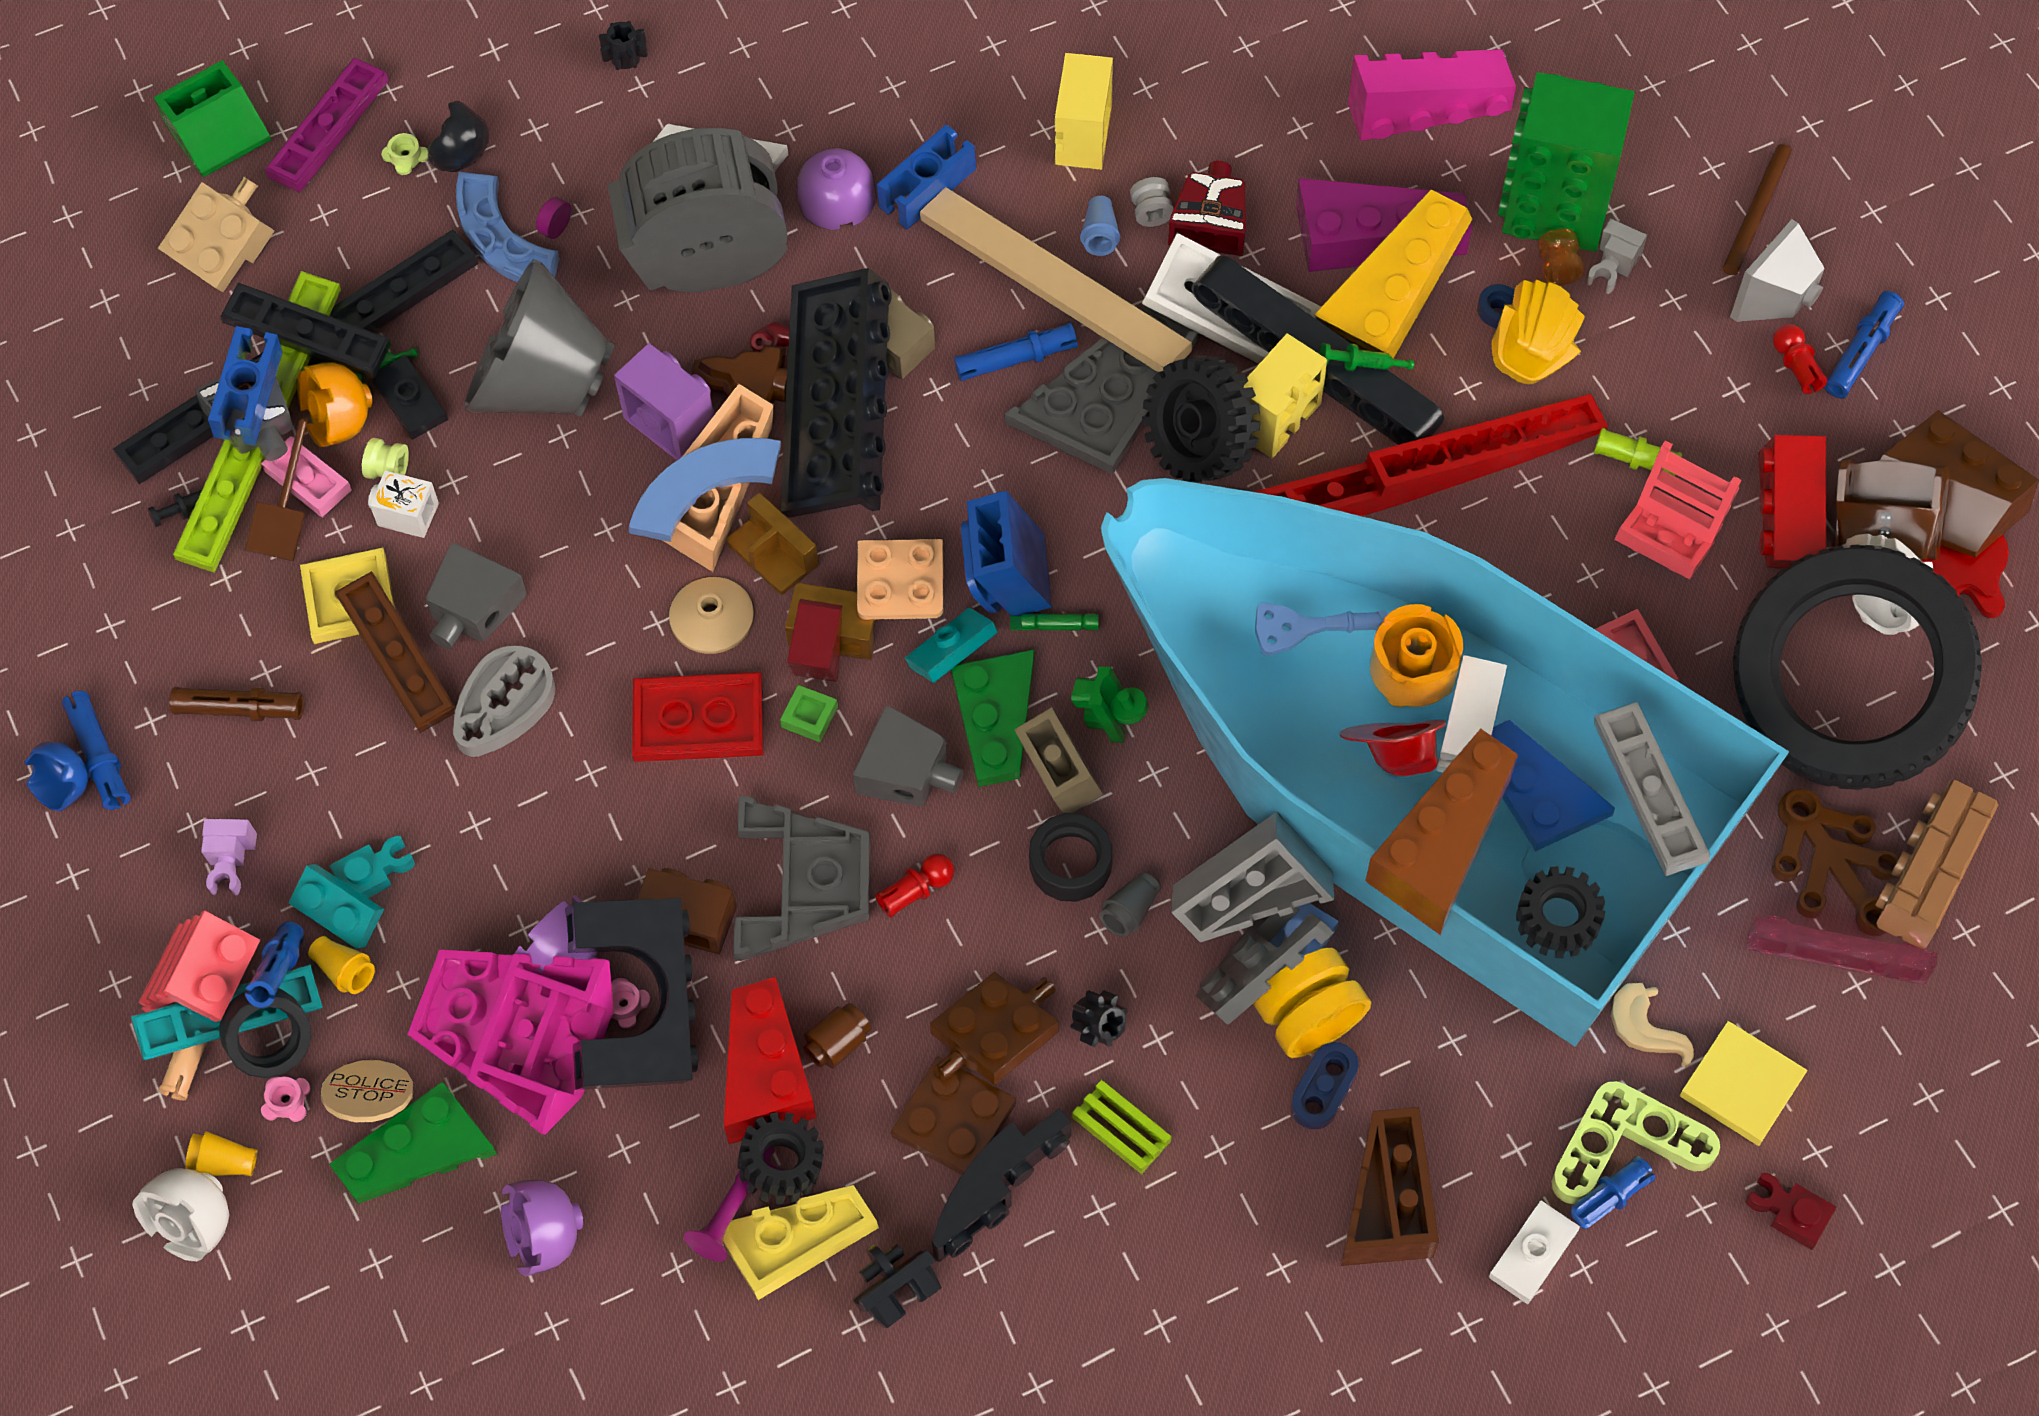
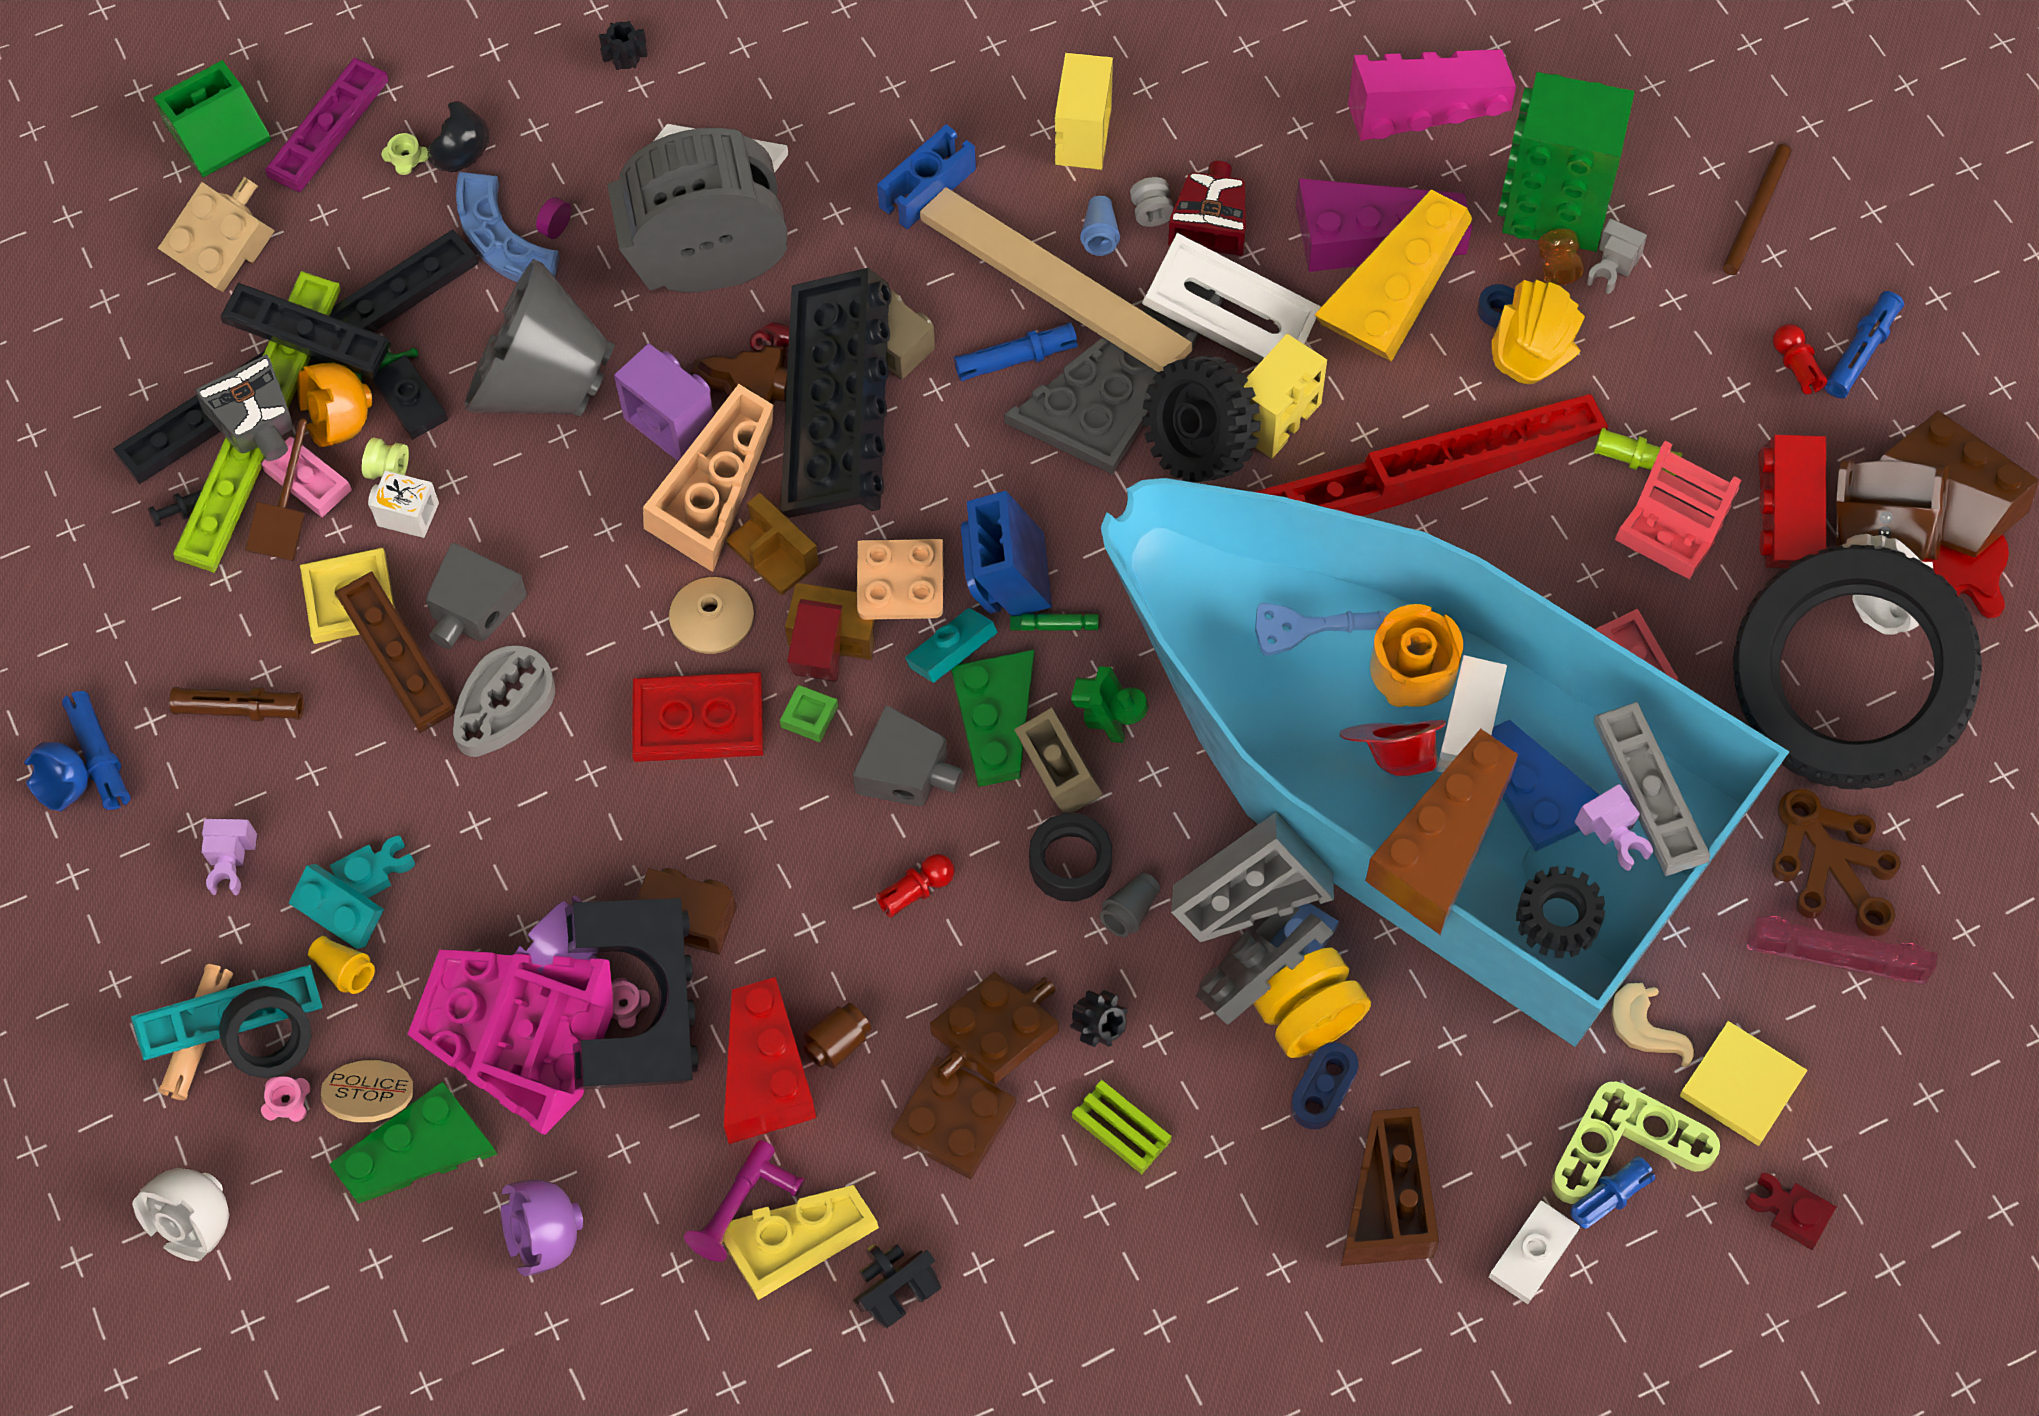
coral plate [138,910,260,1022] -> none
yellow cone [185,1131,257,1176] -> none
blue piece [208,326,282,446] -> none
blue pin [245,922,305,1008] -> none
medium blue tile [629,438,781,542] -> none
dark grey wing [733,795,870,961] -> none
black tyre [737,1112,824,1204] -> none
medium lavender cylinder [796,148,876,230] -> none
black slope [932,1108,1071,1262] -> none
black beam [1192,255,1444,445] -> none
green piece [1319,343,1415,371] -> none
light grey slope [1730,219,1825,322] -> none
medium nougat brick [1875,779,1999,950] -> none
none -> lavender piece [1575,784,1653,871]

